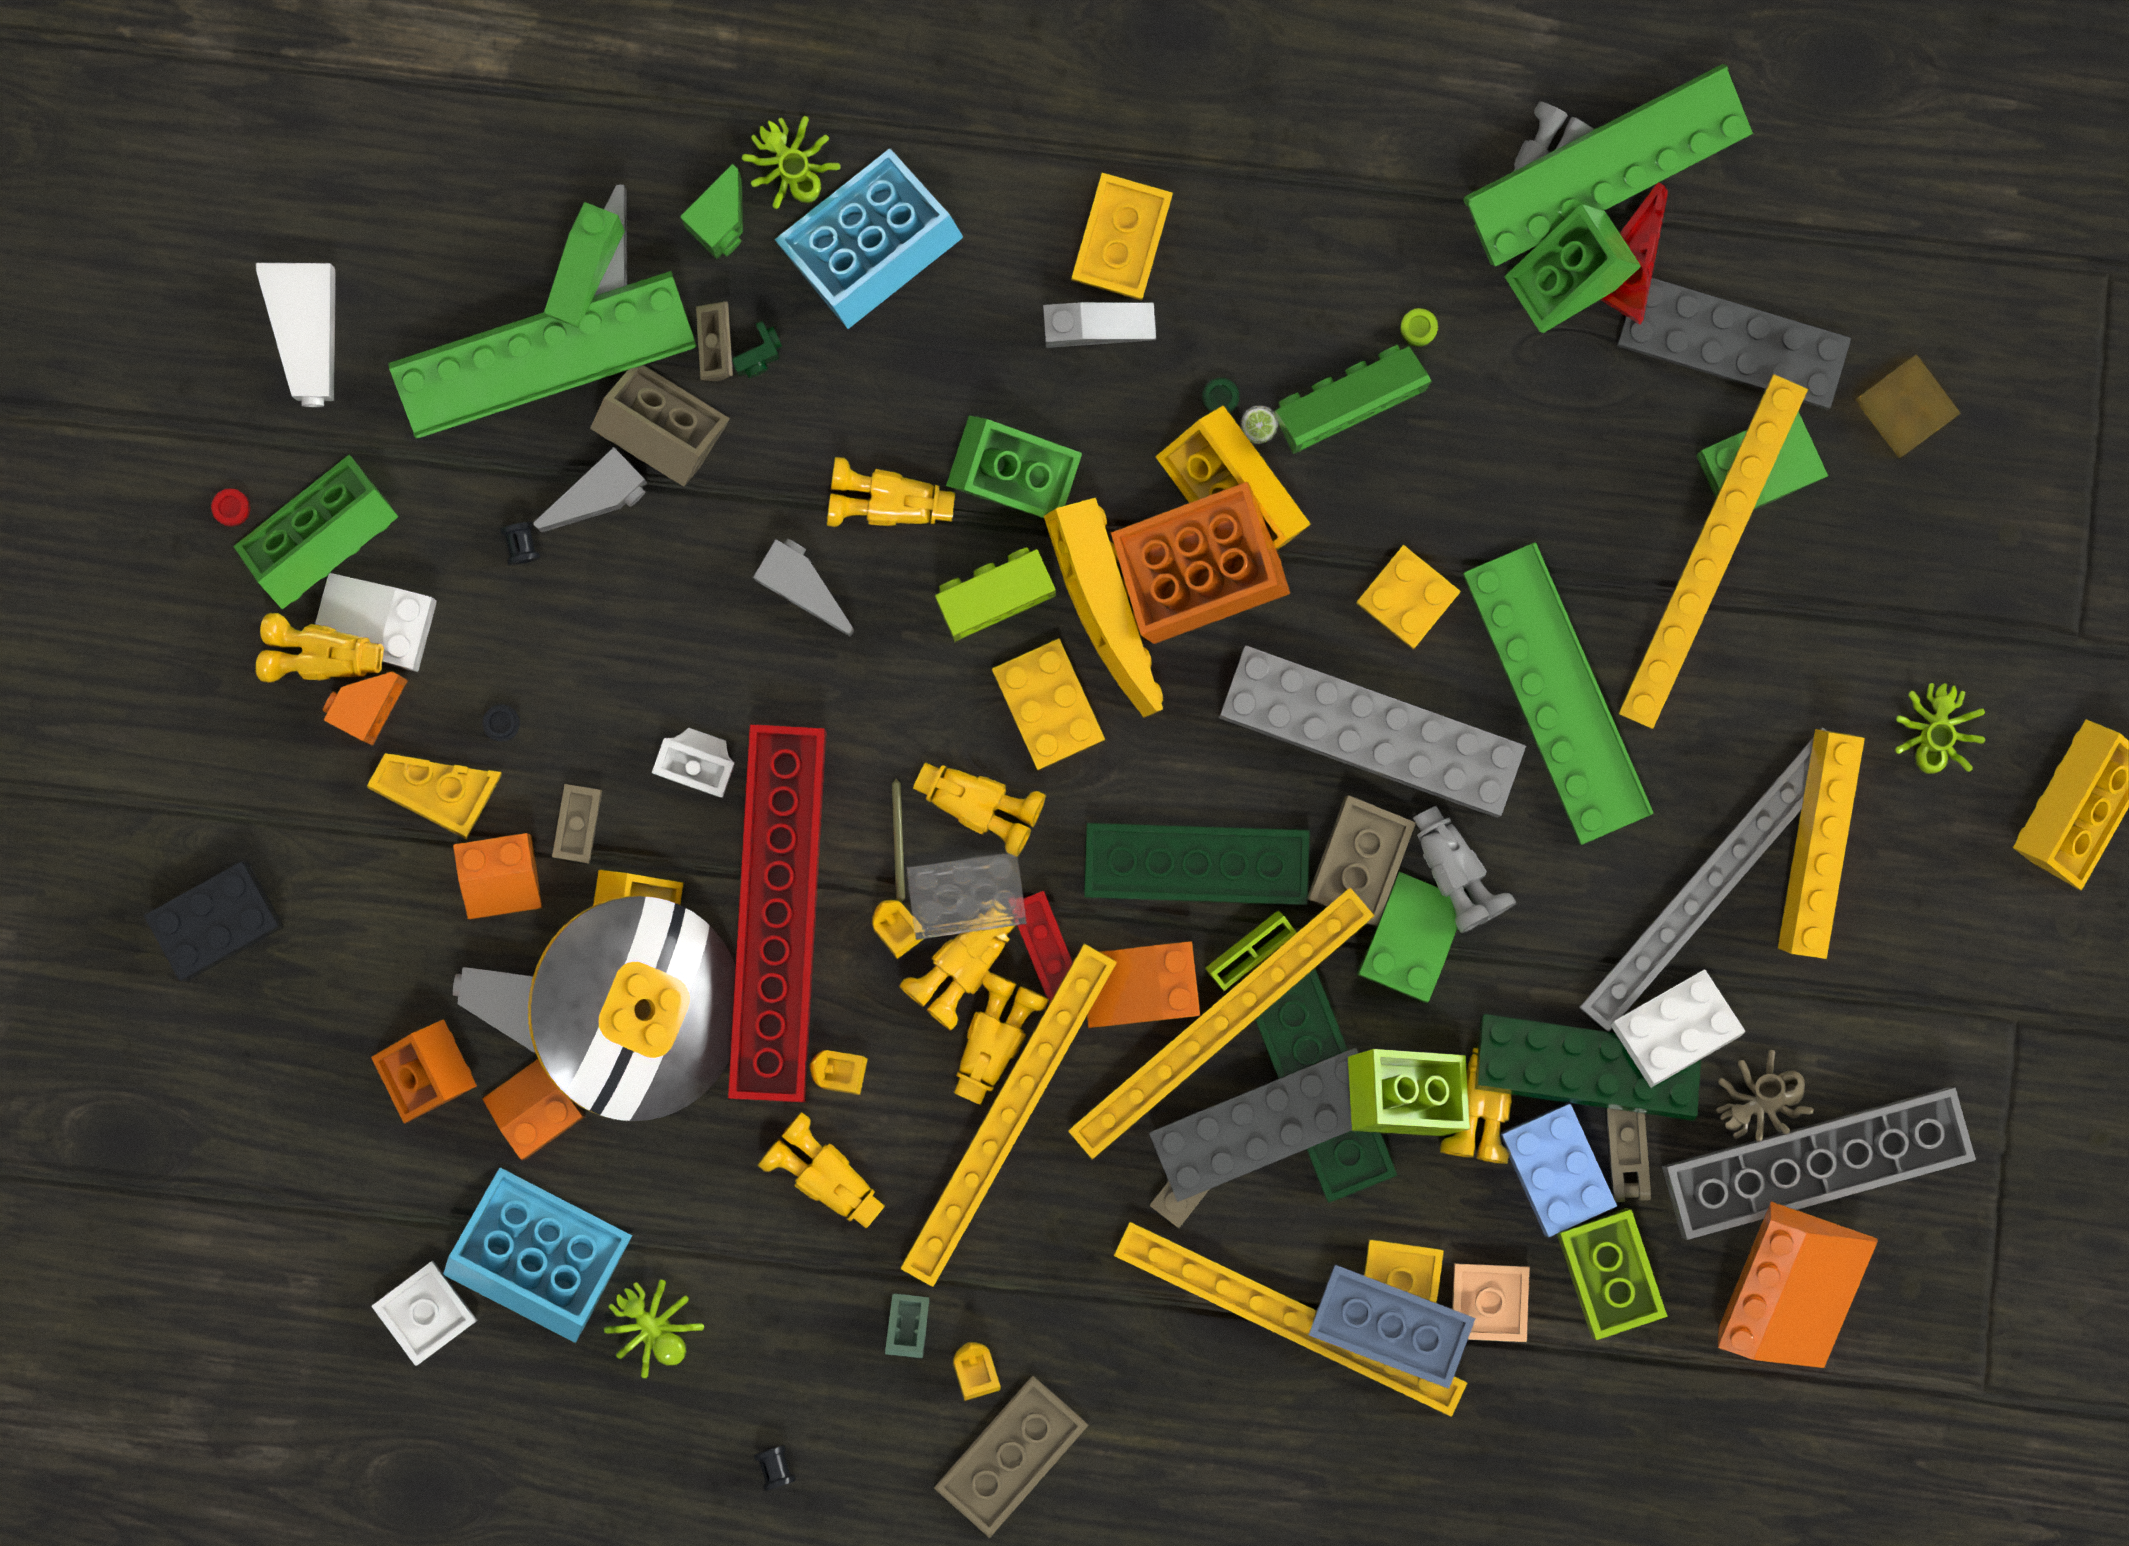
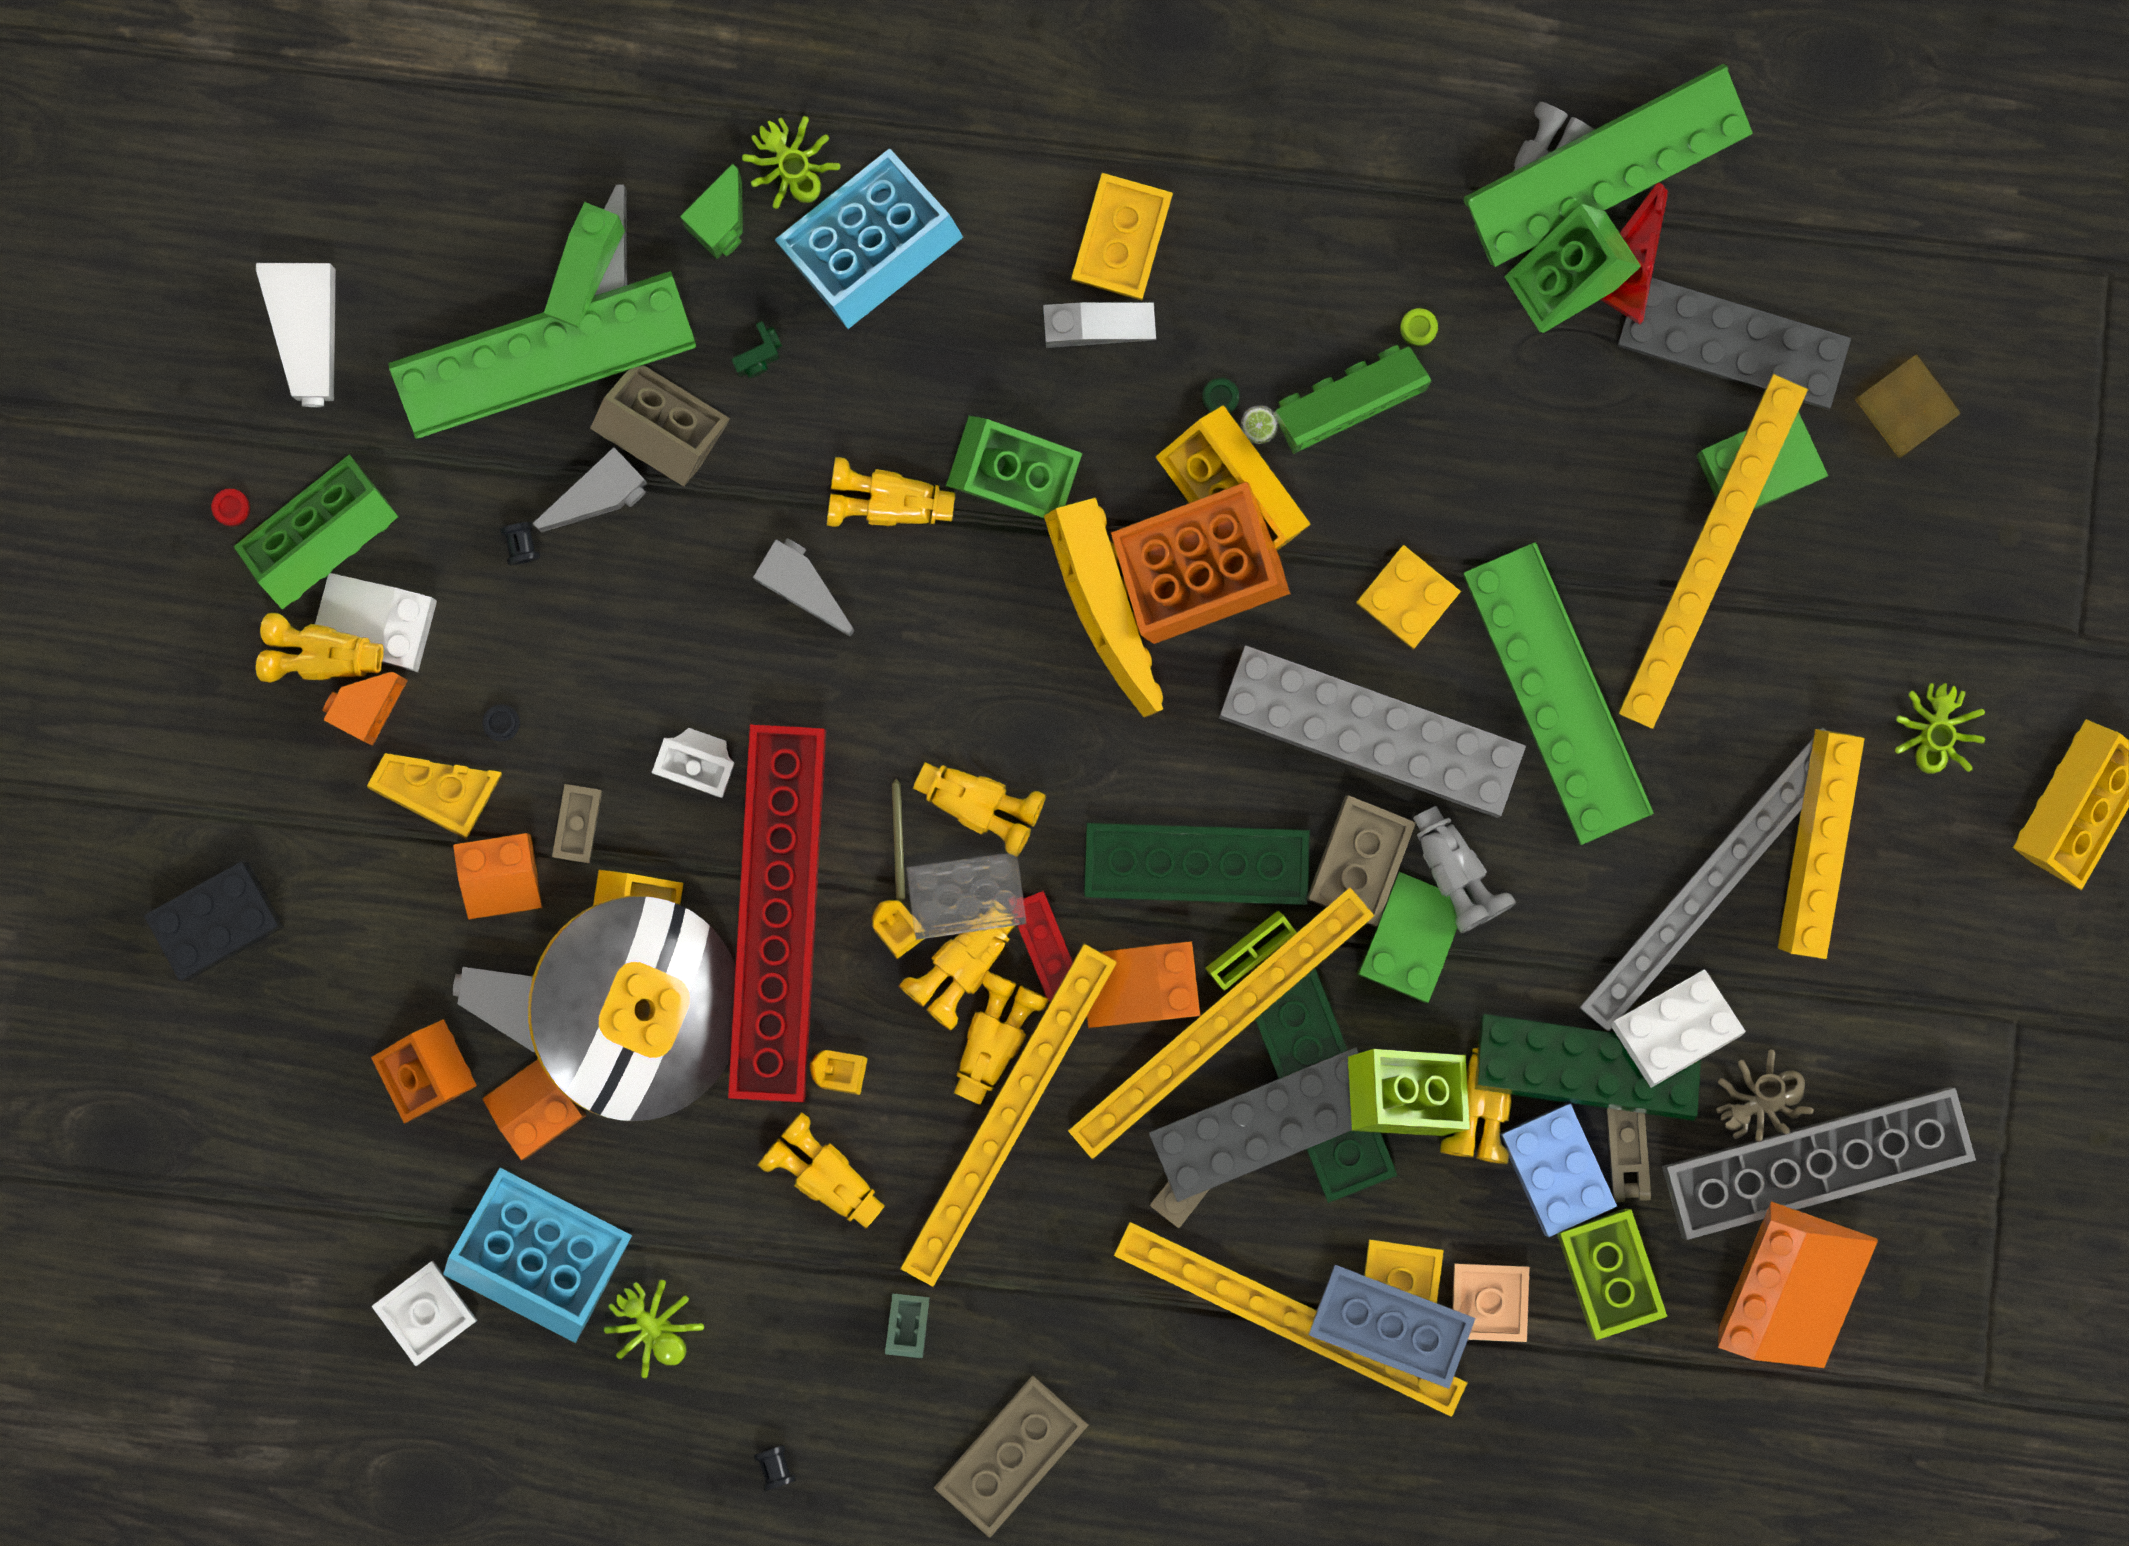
dark tan slope [696,301,733,381] -> none
lime brick [935,547,1056,642] -> none
yellow plate [953,1342,1001,1401] -> none
yellow plate [992,639,1105,771] -> none

